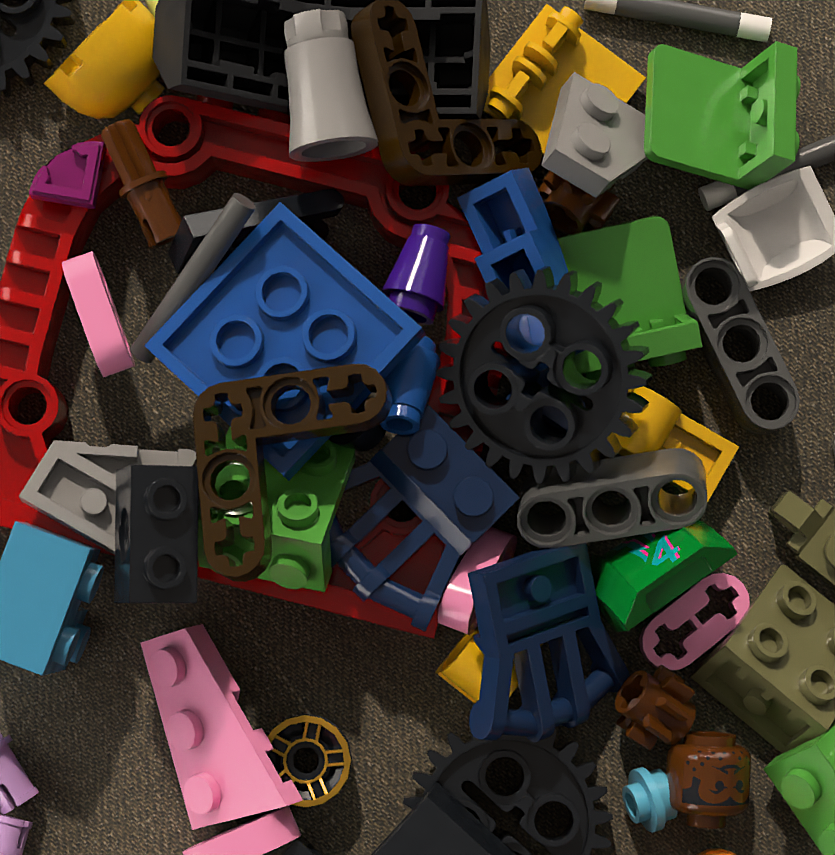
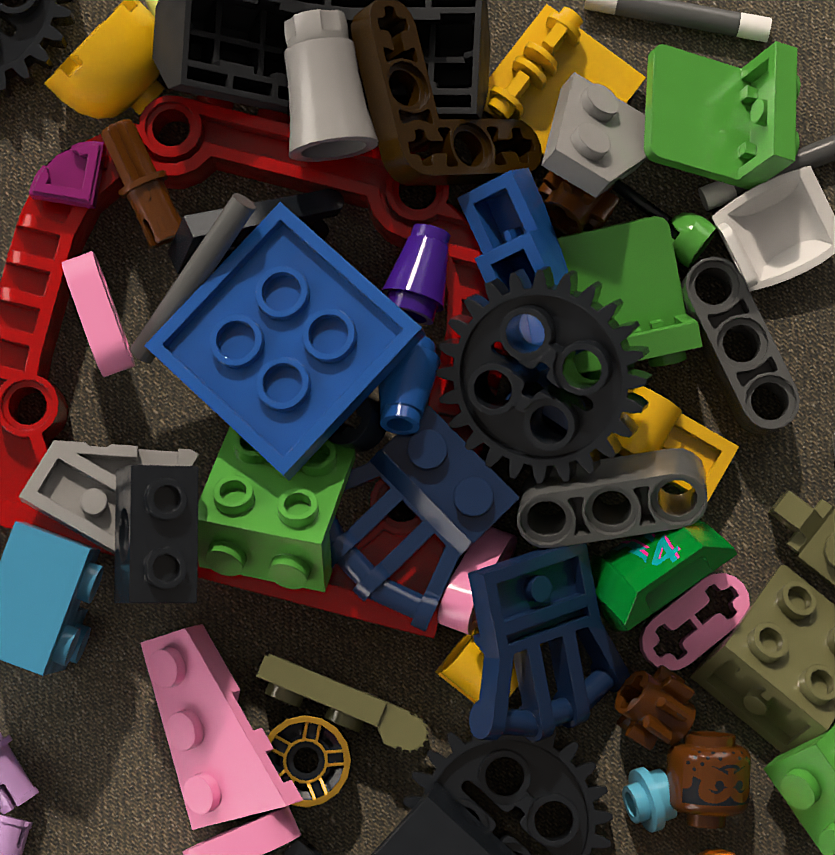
dark brown beam [193,364,392,582] -> none
none -> olive hinge [256,653,429,753]
none -> bright green hinge [612,179,717,268]

